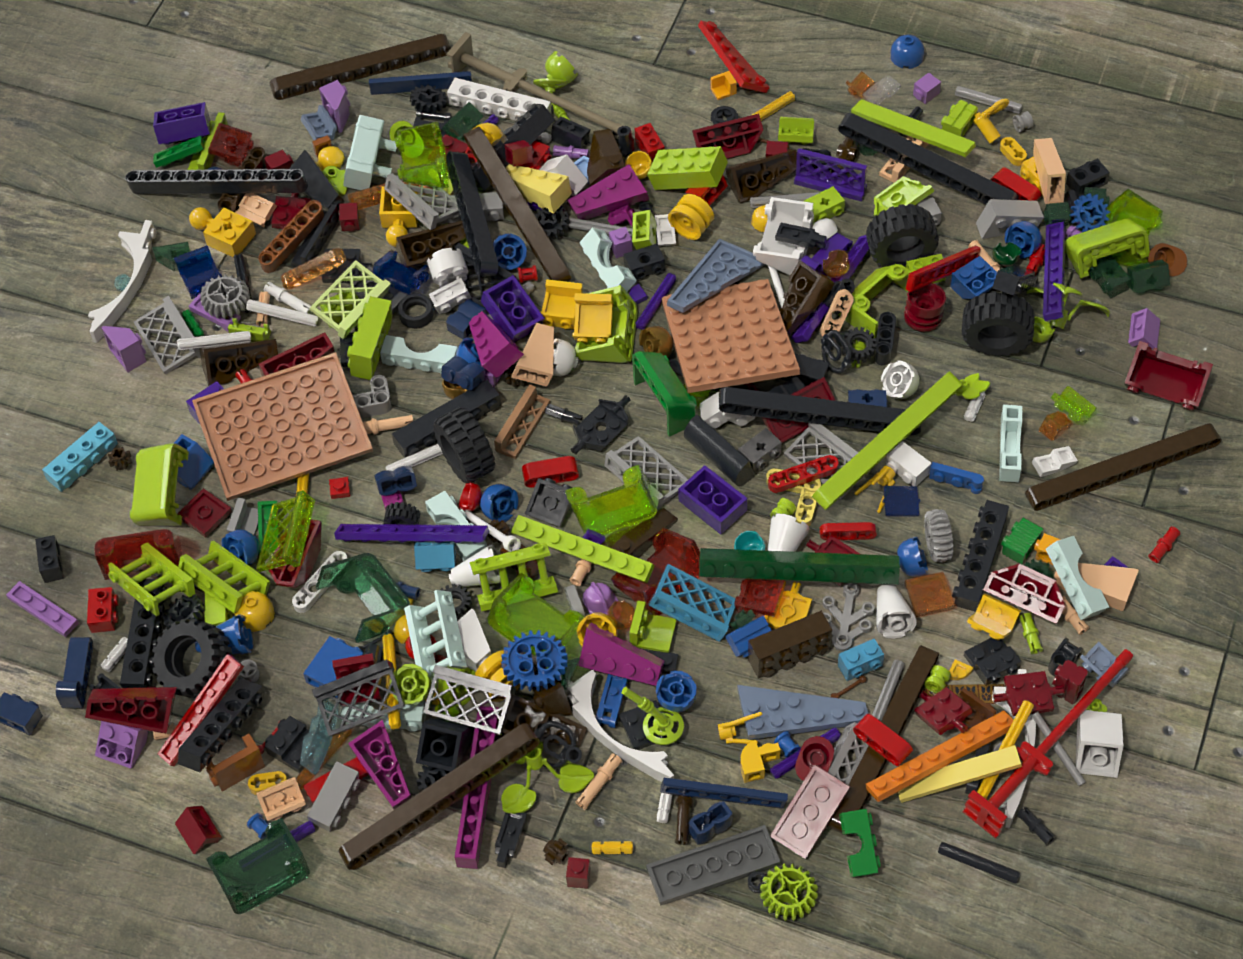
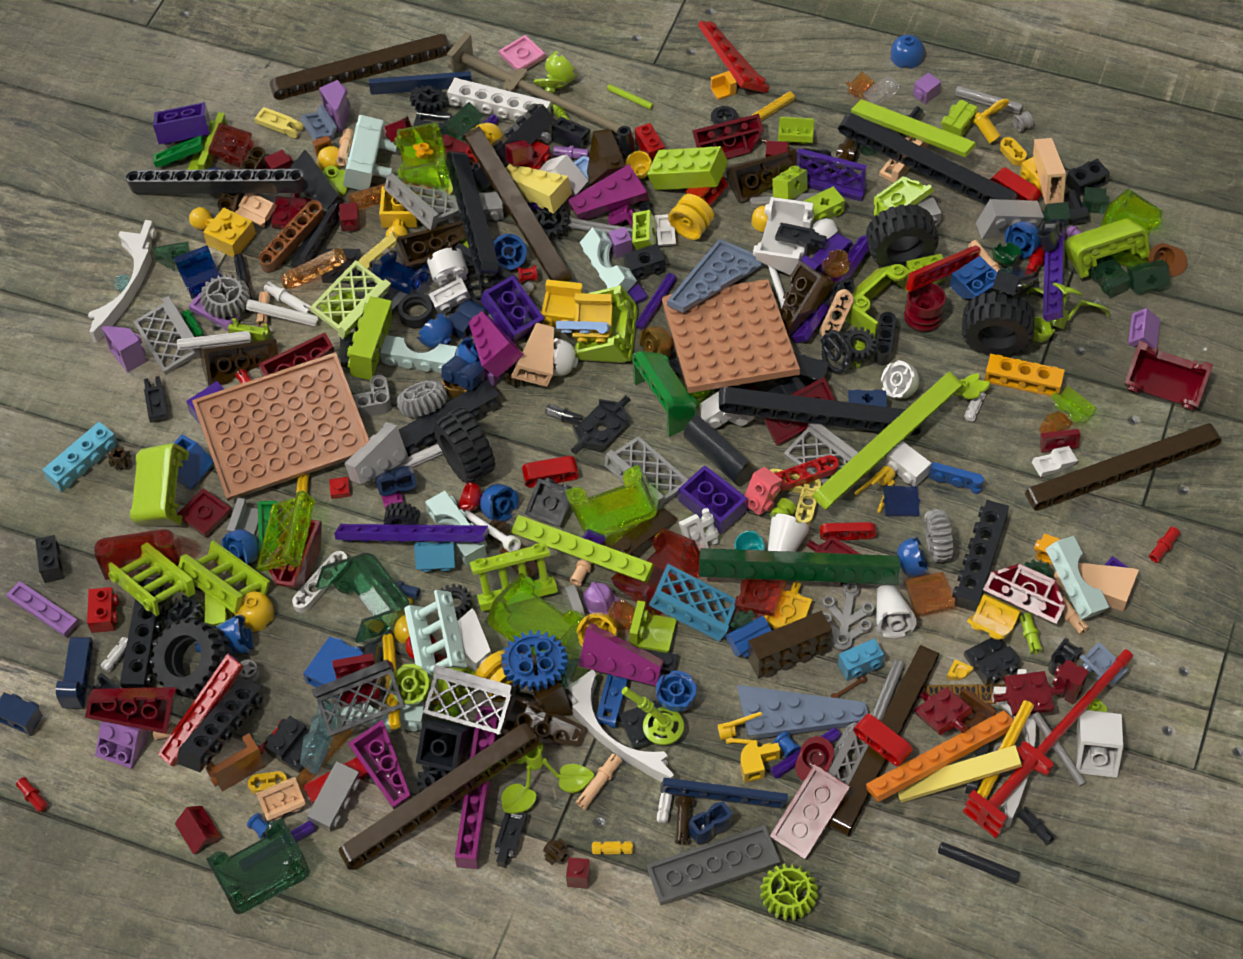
light nougat pin [363,415,413,435] -> none
white cone [449,545,501,587] -> none
medium nougat fence [494,384,550,459] -> none
black piece [534,720,582,770] -> none
flat silver brick [738,428,782,473] -> none
black bush [748,871,766,893] -> none
green arch [839,809,881,877] -> none
lime wheel [924,665,951,694] -> none
light aqua arch [999,405,1022,482] -> none
green brick [1001,517,1044,564] -> none
blue gear [1070,194,1110,232] -> none
none -> red axle [15,777,48,812]
none -> black hinge [144,376,169,423]
none -> light yellow hinge [254,107,304,138]
none -> light nougat pin [336,128,354,166]
none -> light grey wedge [345,422,409,484]
none -> light yellow hinge [357,232,398,271]
none -> dark red brick [384,116,415,142]
none -> light grey gear [397,380,447,418]
none -> light orange plate [413,143,433,159]
none -> blue cylinder [417,313,453,349]
none -> bright pink plate [498,35,546,71]
none -> light blue plate [556,321,610,333]
none -> lime bar [607,84,654,110]
none -> white plate [679,508,719,557]
none -> coral brick [744,467,782,515]
none -> lime brick [773,166,807,200]
none -> light orange brick [984,354,1065,398]
none -> black piece [1037,220,1064,252]
none -> dark red plate [1040,429,1080,453]

